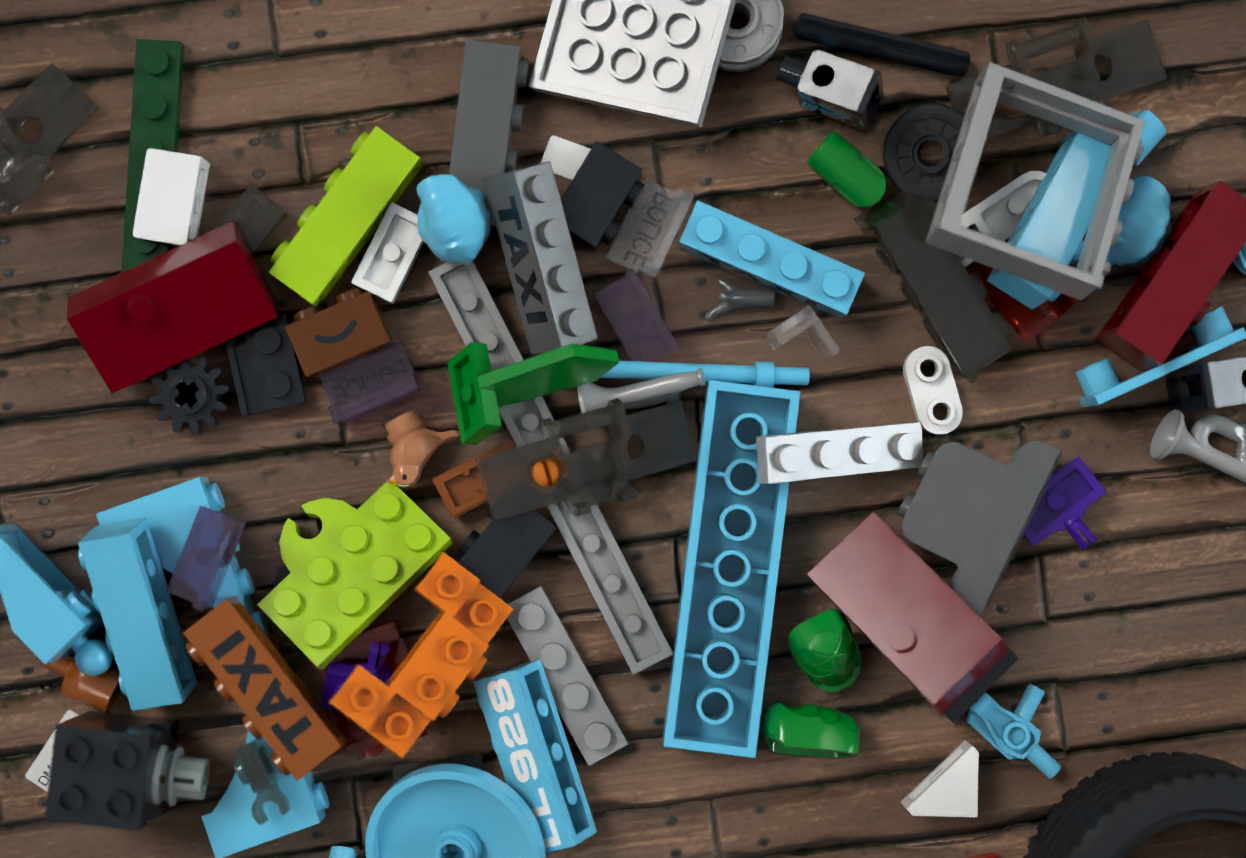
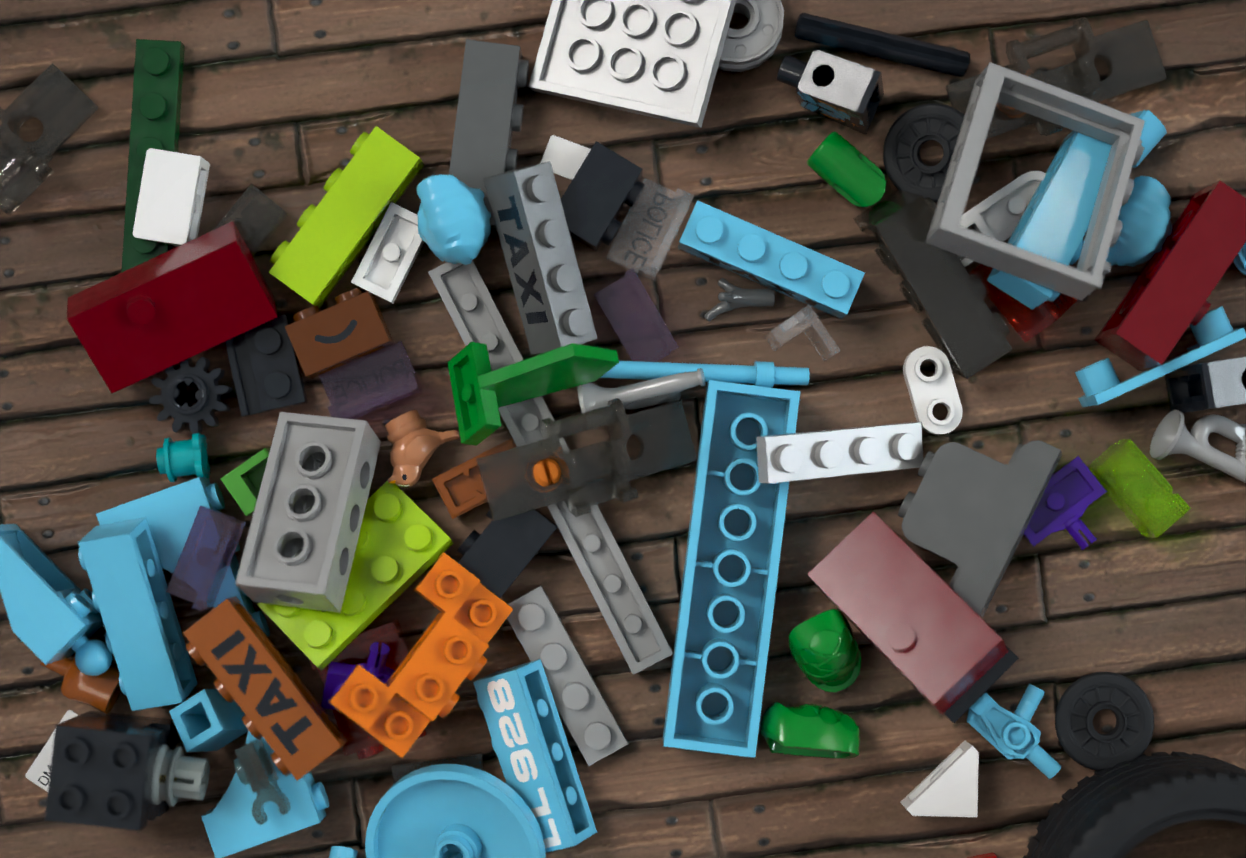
none -> teal brick [156,433,210,482]
none -> medium azure brick [169,689,248,752]
none -> bright green panel [221,448,270,516]
none -> light grey brick [235,412,381,613]
none -> black wheel [1055,672,1154,771]
none -> clear neon green brick [1088,439,1190,538]

